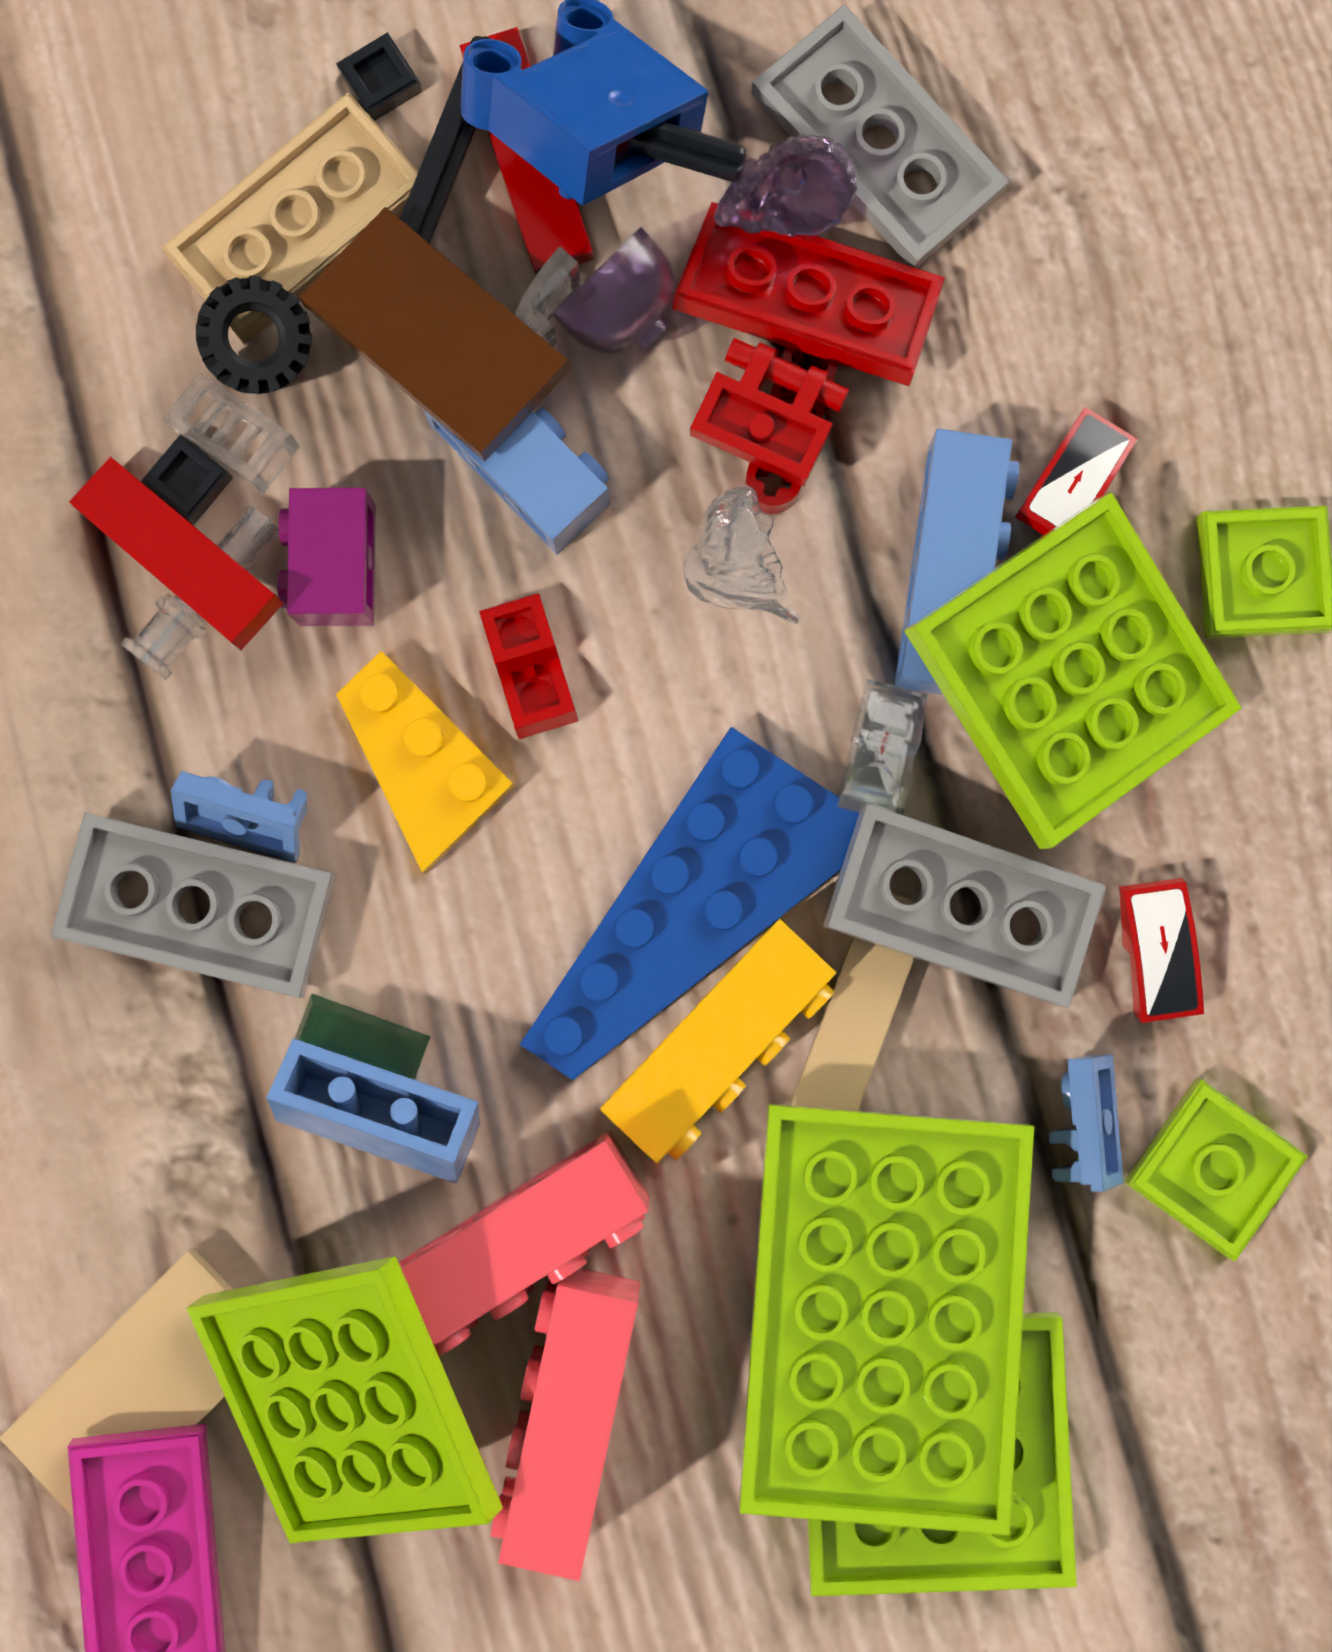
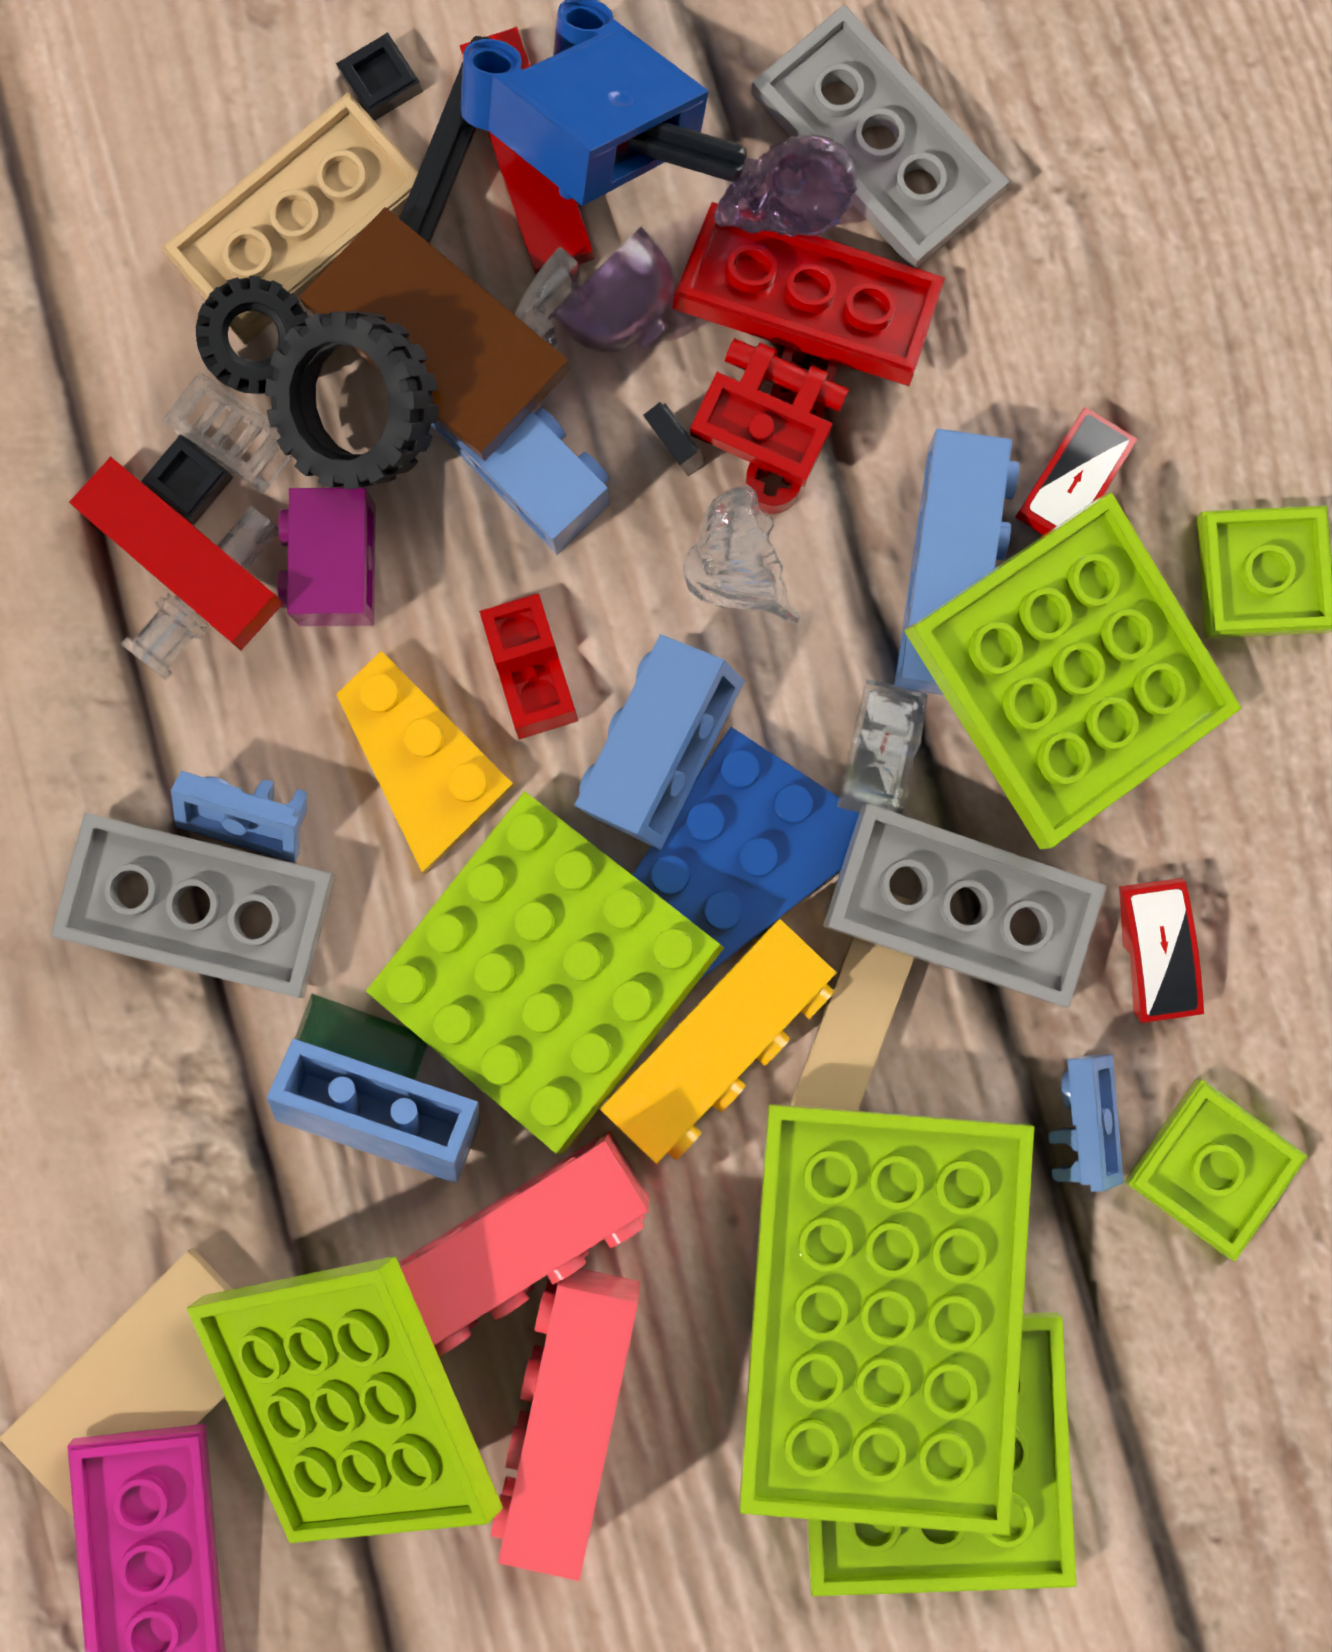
none -> black tyre [265,311,439,489]
none -> lime plate [366,791,724,1154]
none -> medium blue brick [574,634,745,850]
none -> black tile [643,402,706,477]

